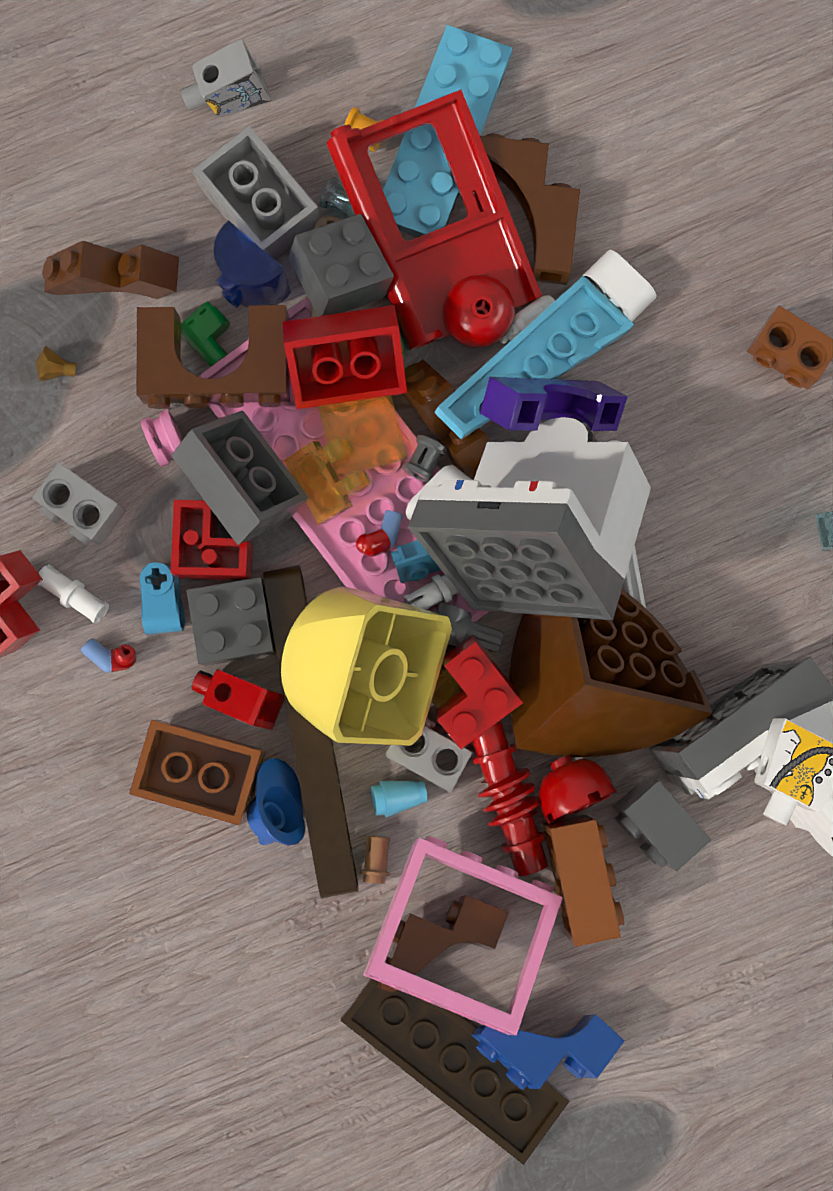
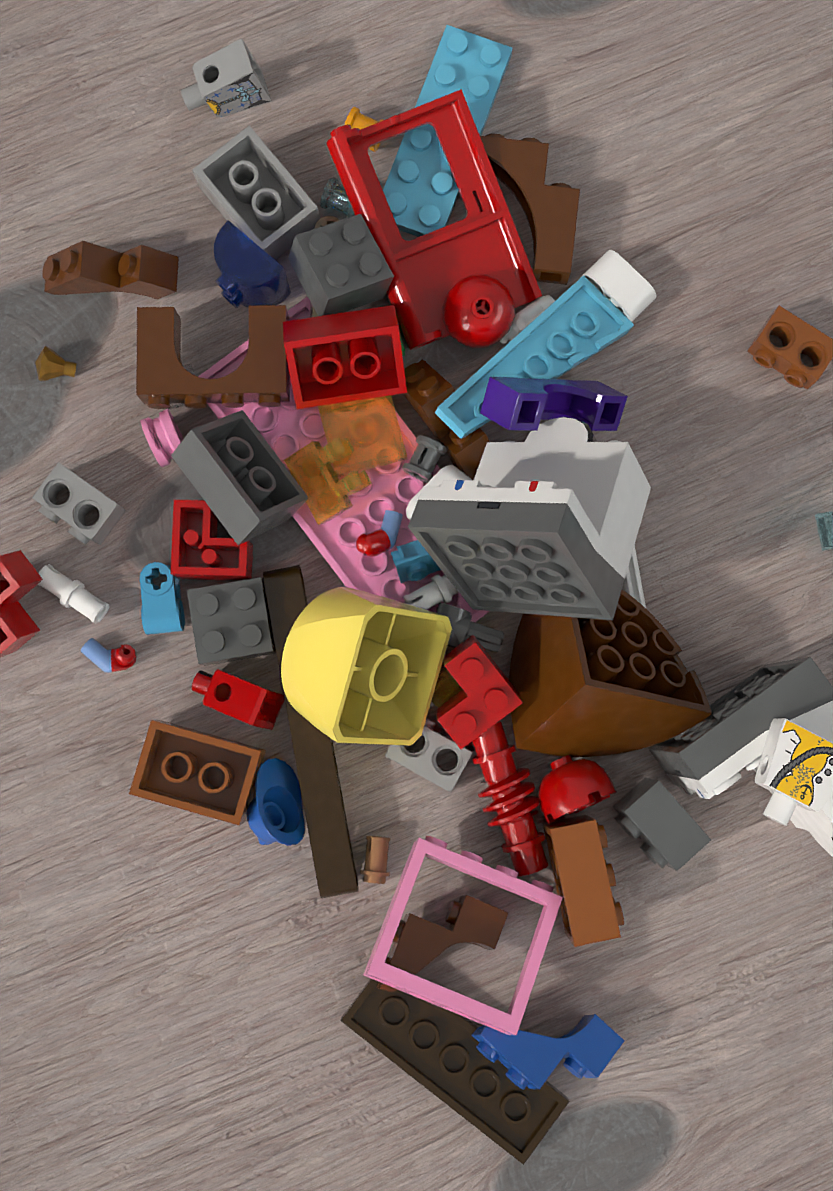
green piece [181,301,230,367] -> none
medium azure cone [371,780,427,818] -> none

